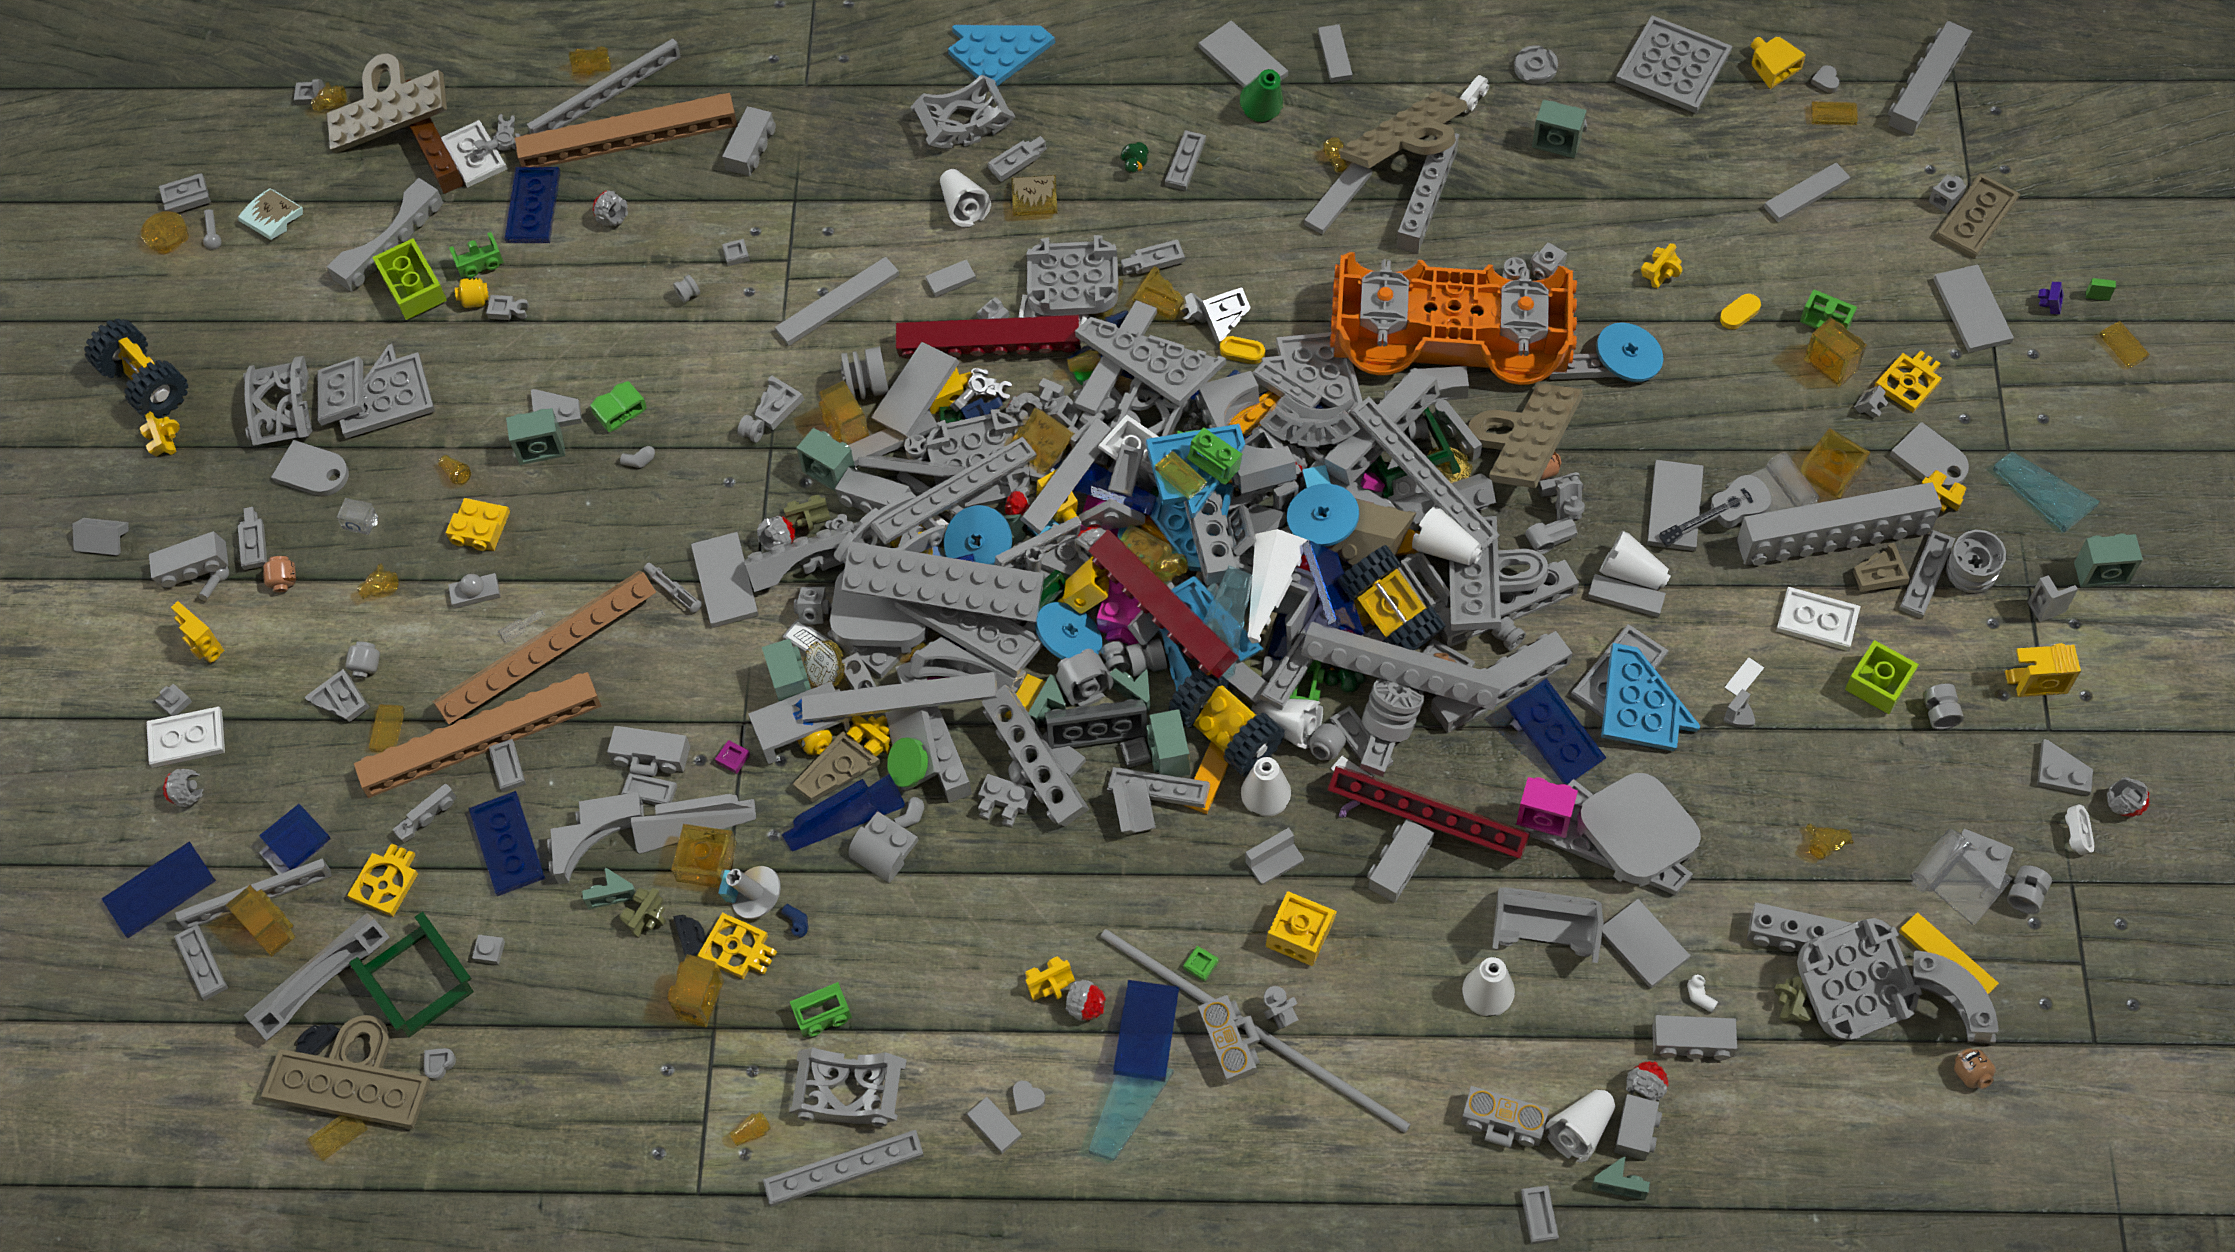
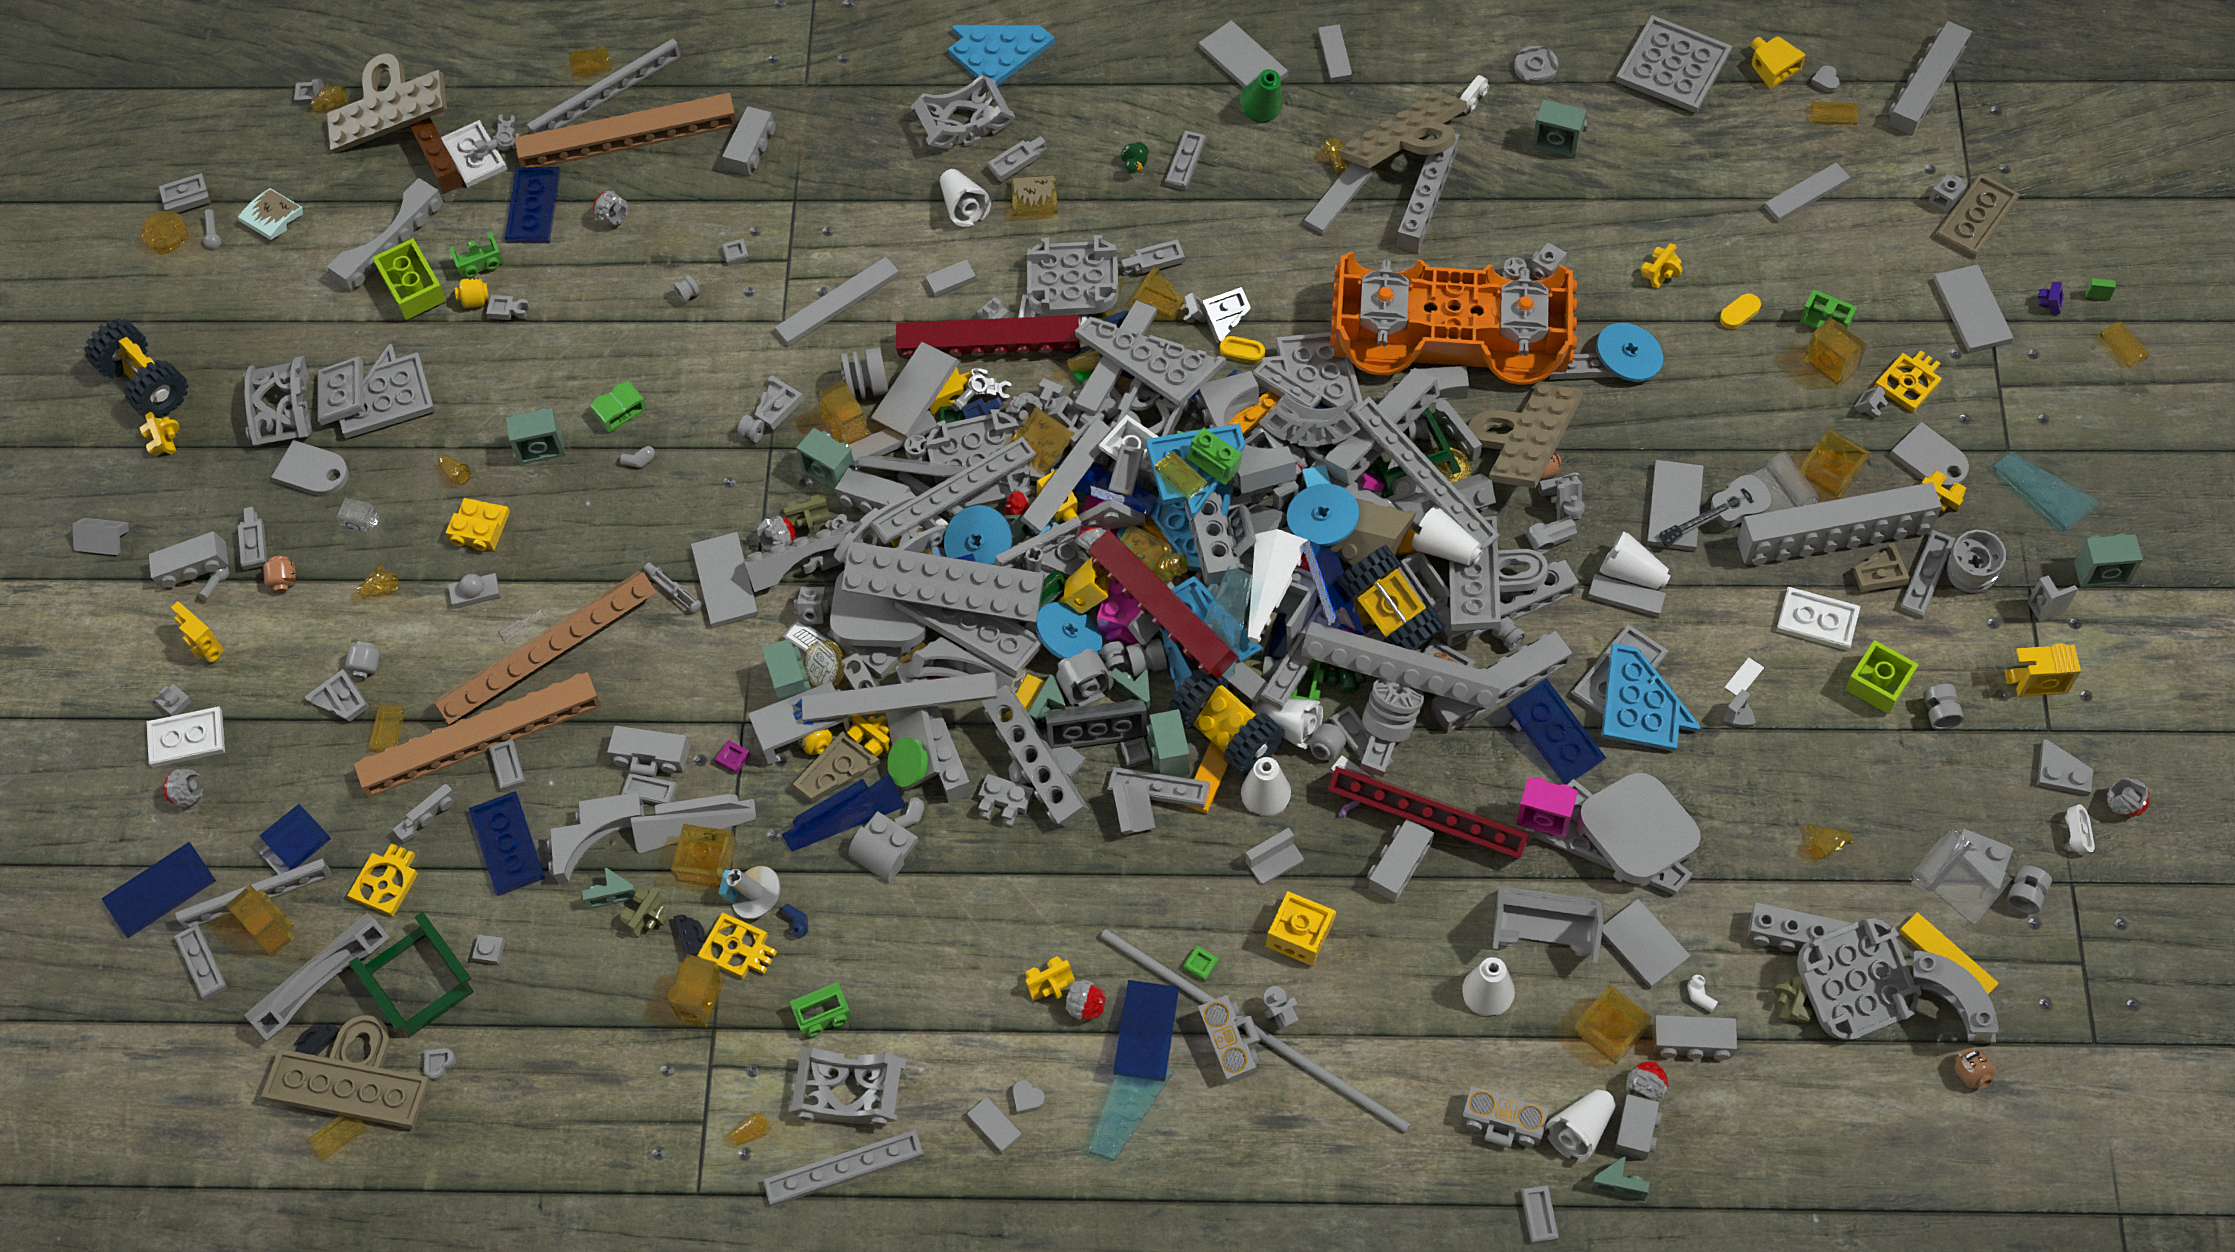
light grey wing [531,389,582,427] -> none
none -> clear yellow brick [1574,984,1652,1065]

